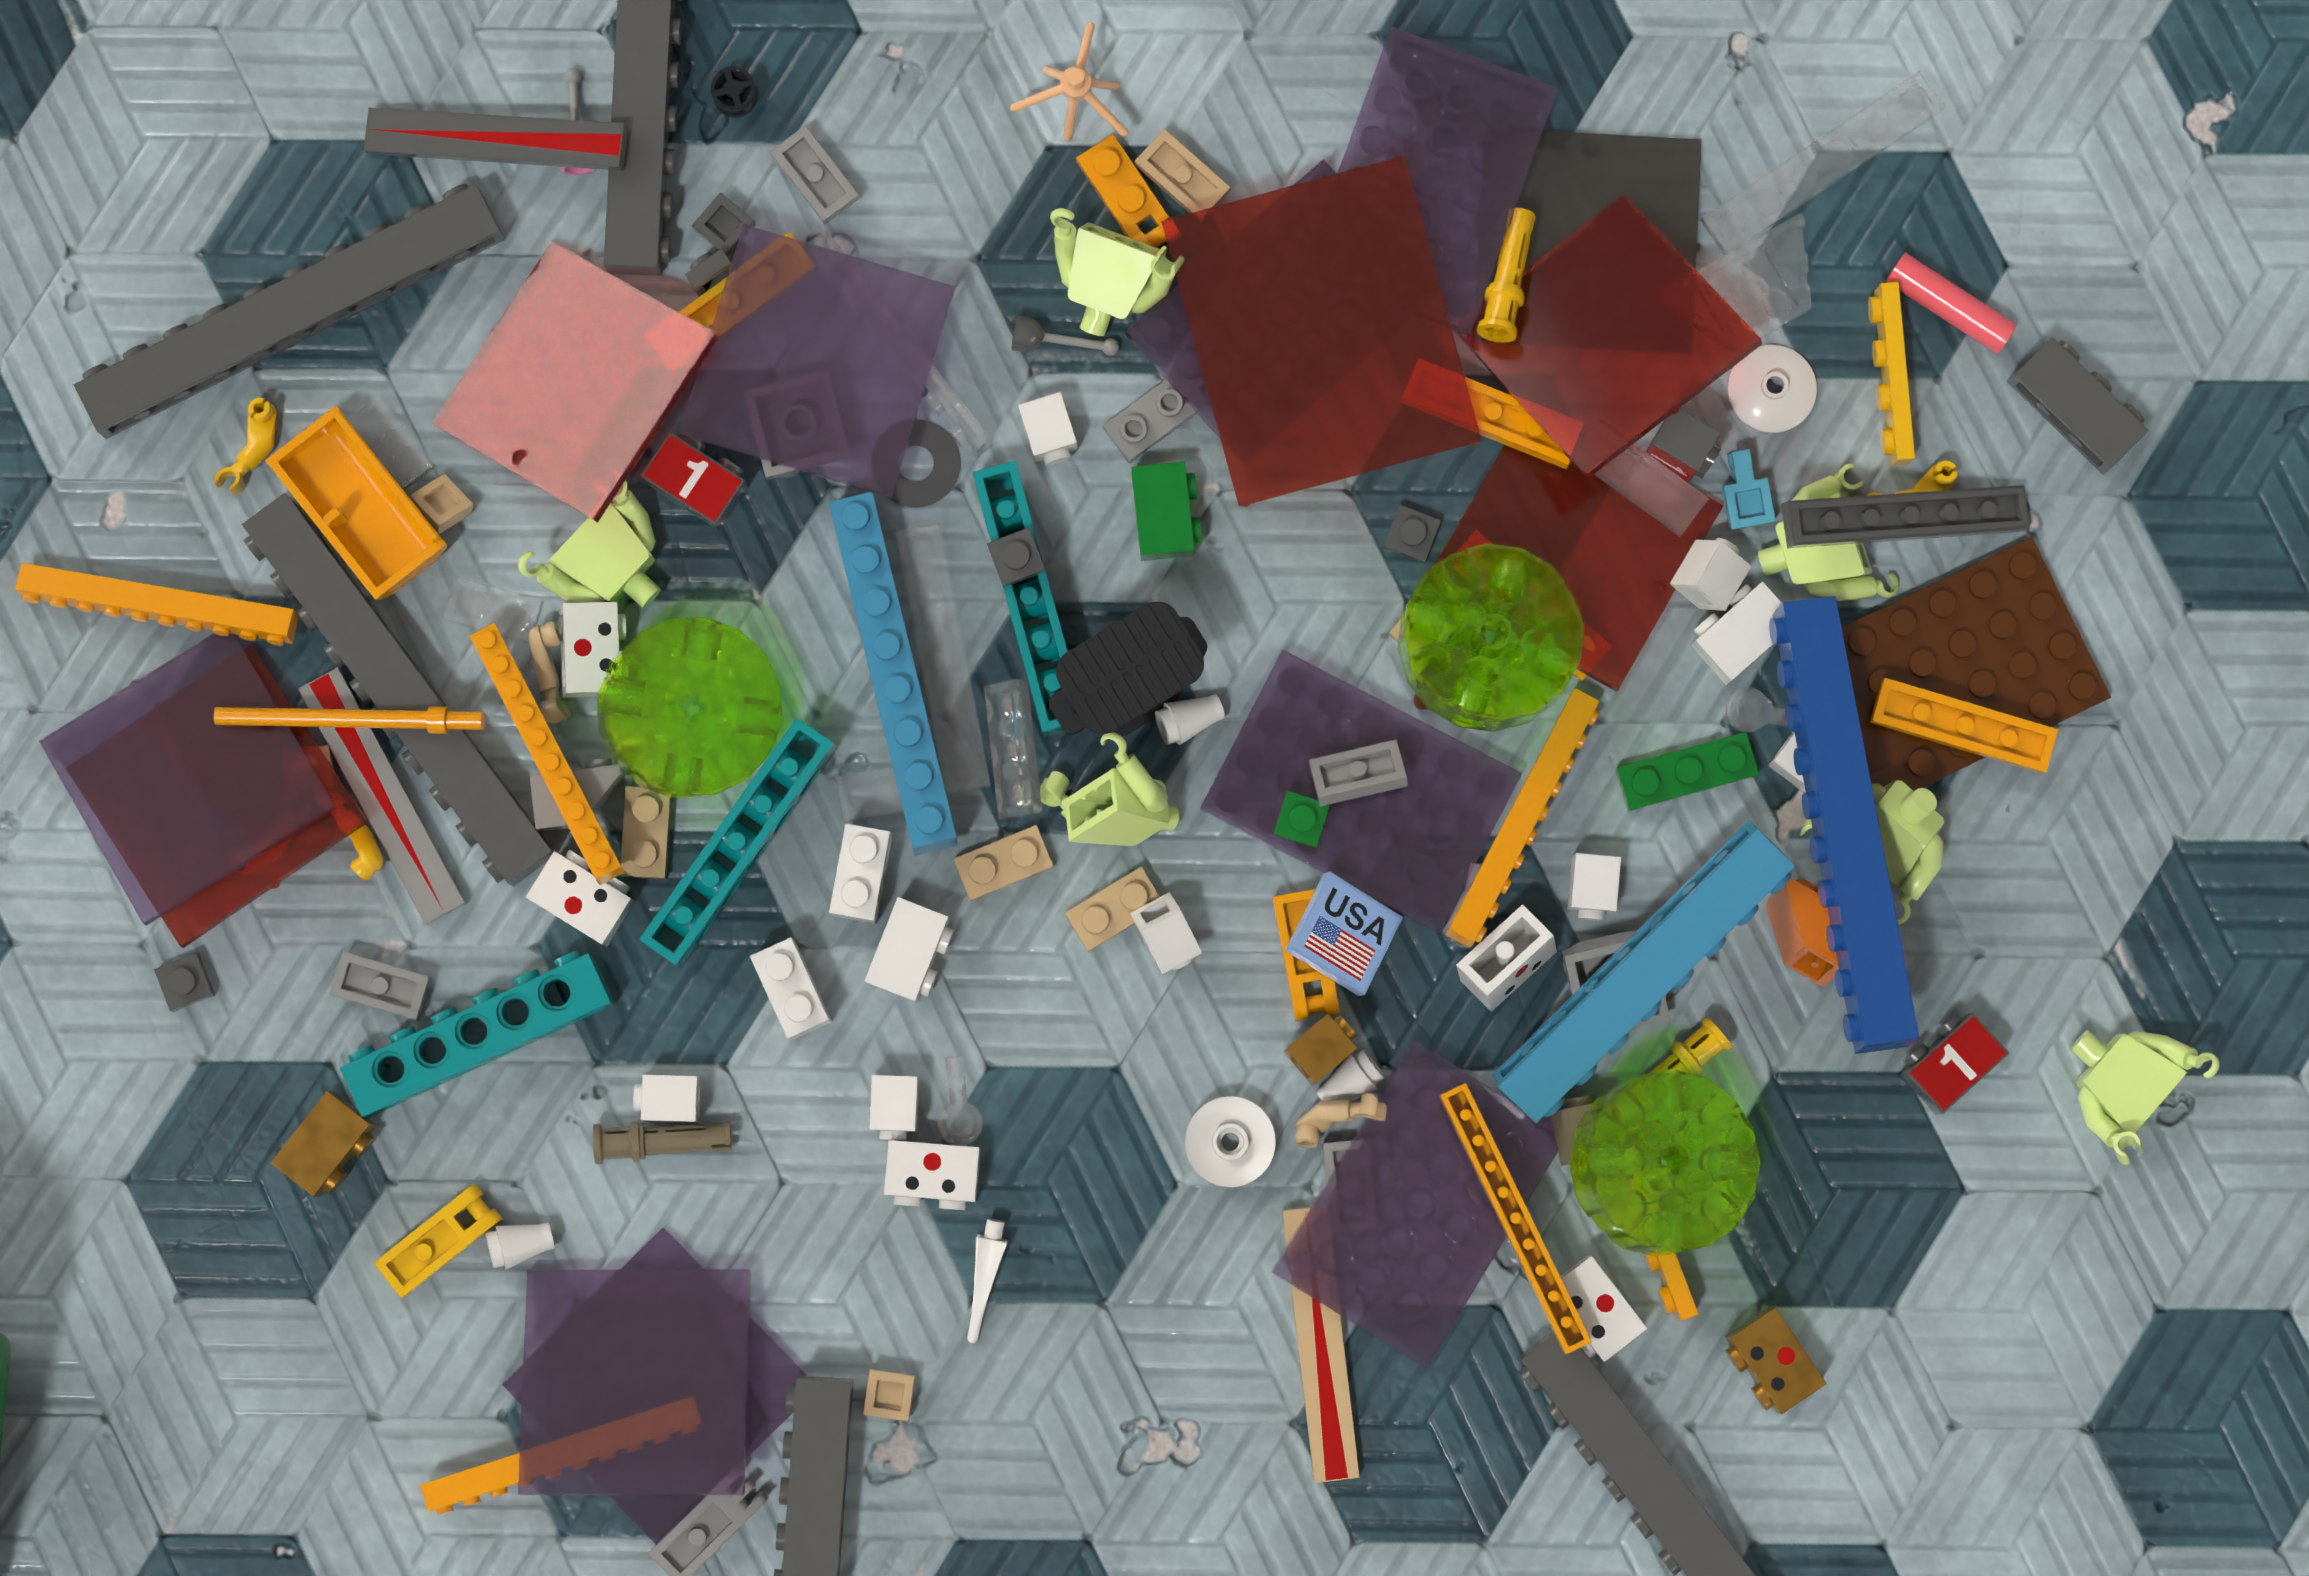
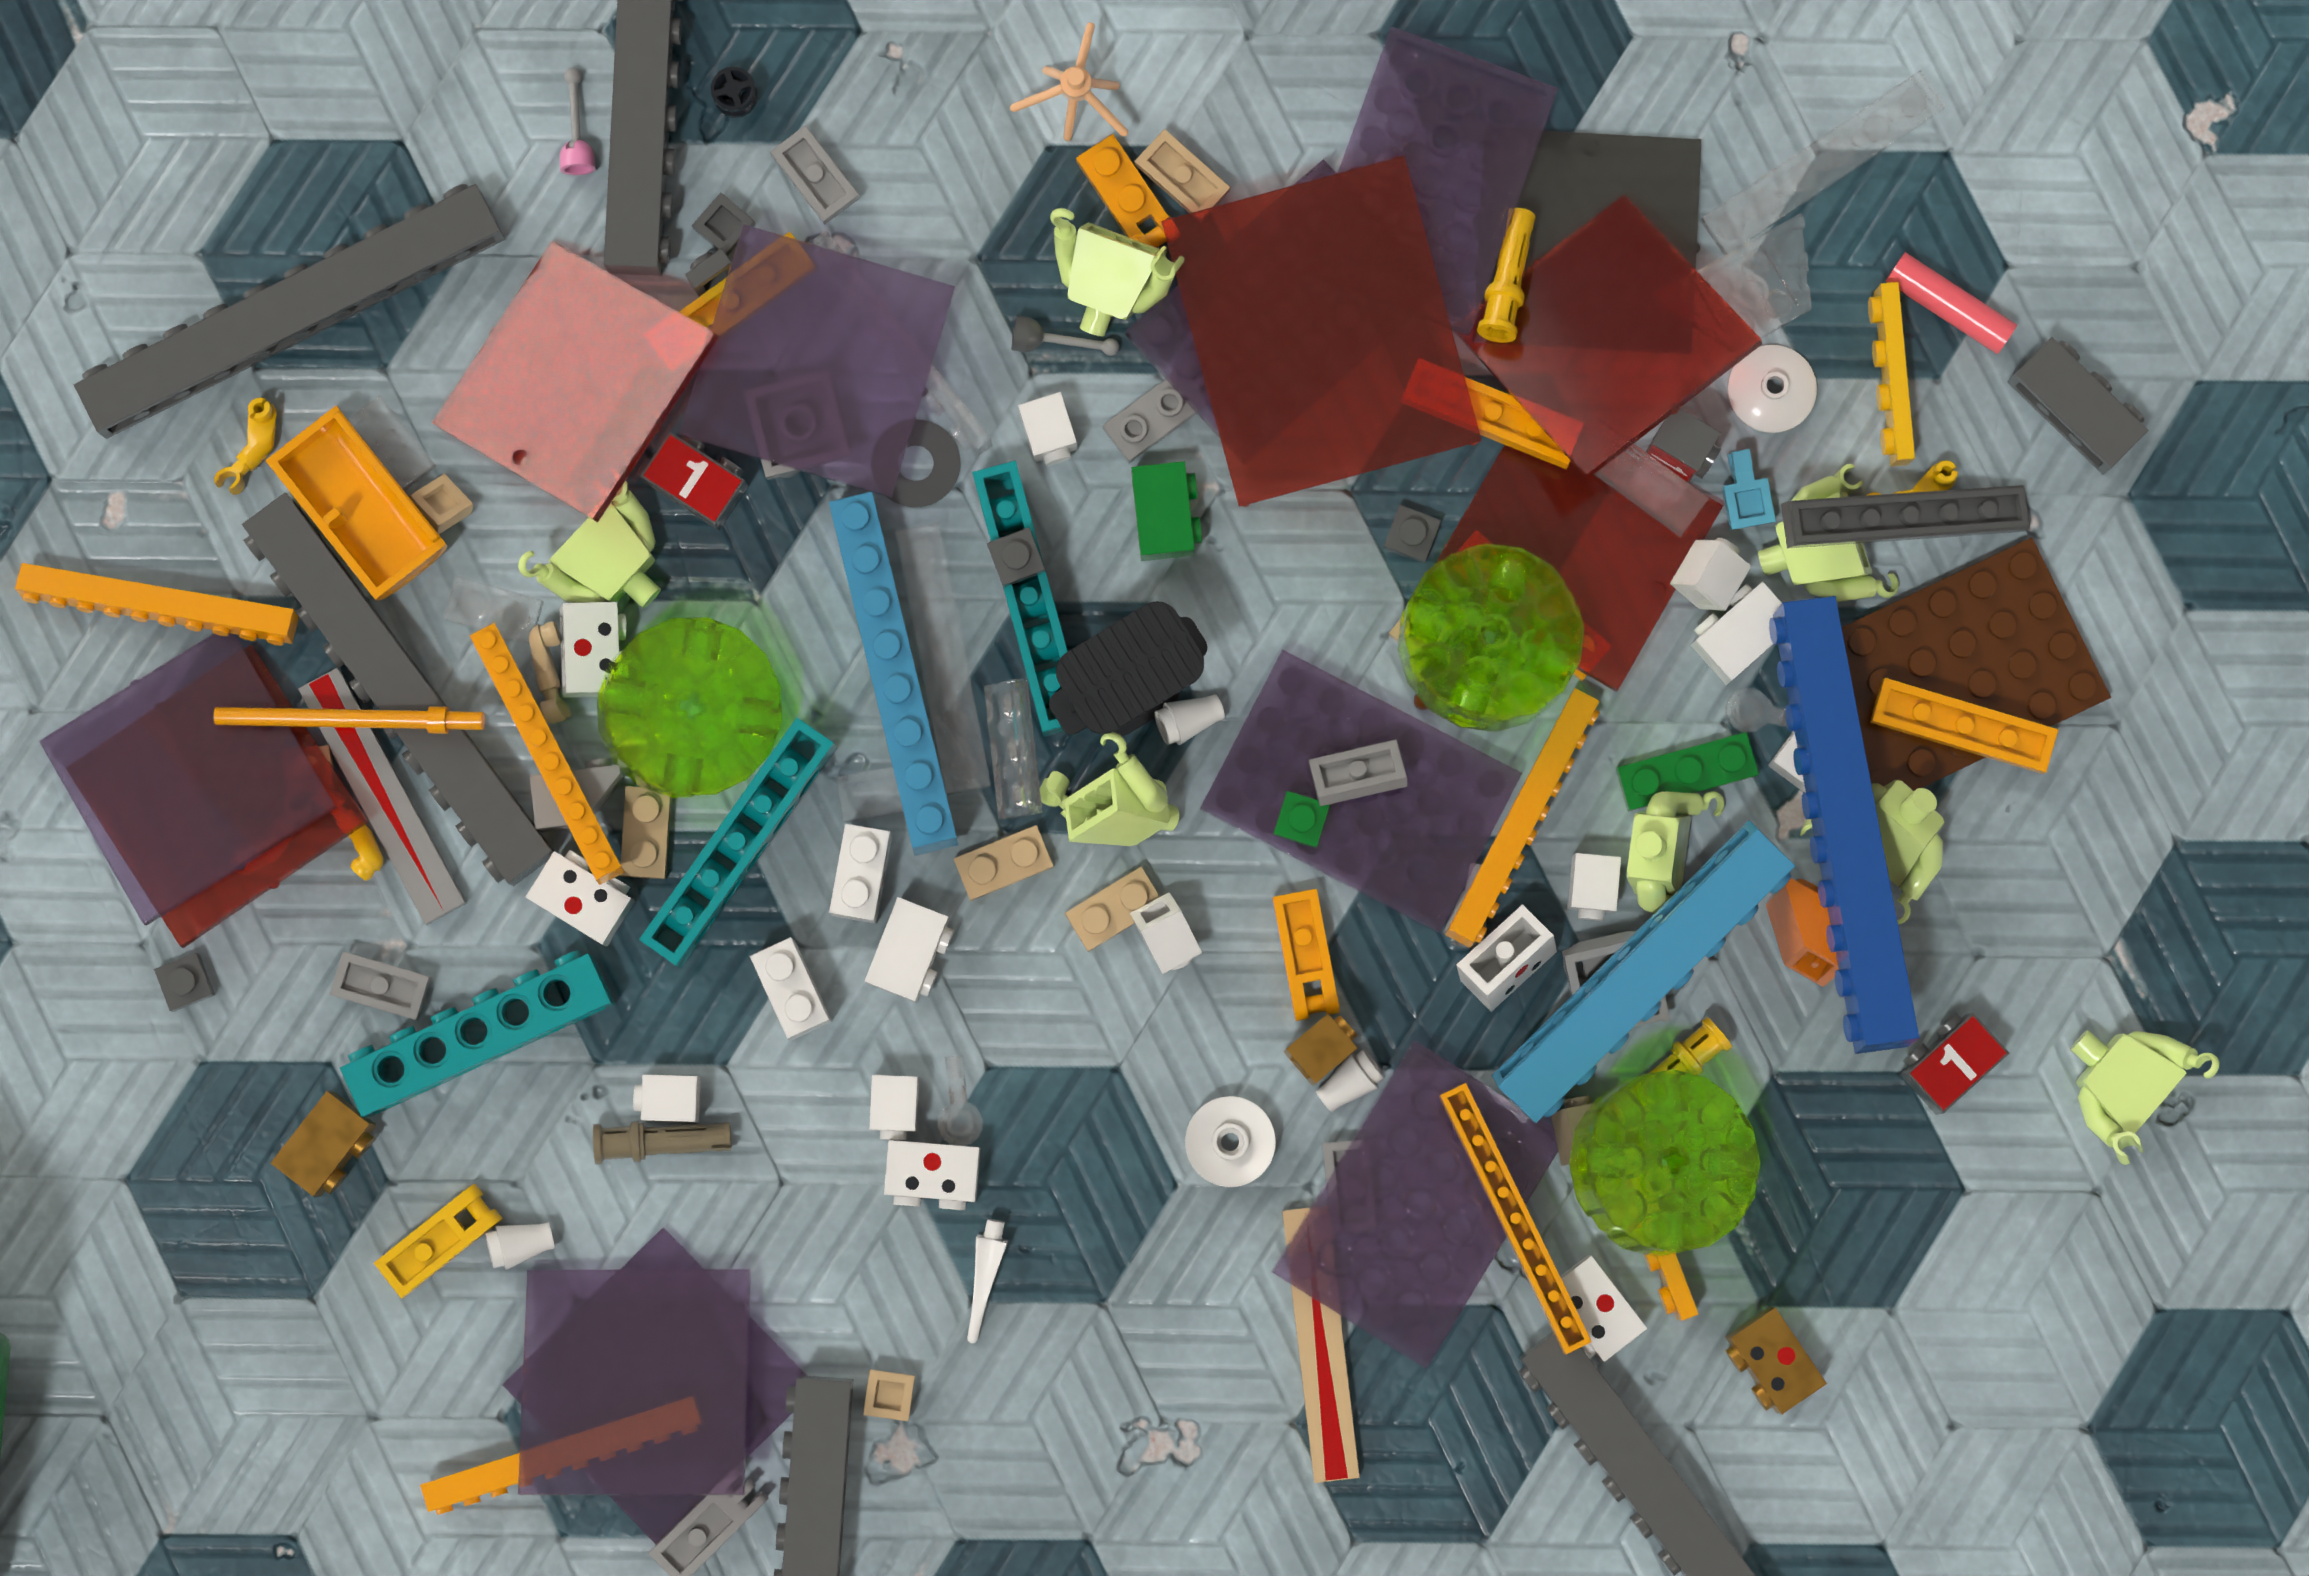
dark grey tile [364,107,628,171] -> none
light blue tile [1285,871,1403,996] -> none
tan arm [1295,1093,1387,1148] -> none
none -> yellowish green torso [1627,791,1725,914]

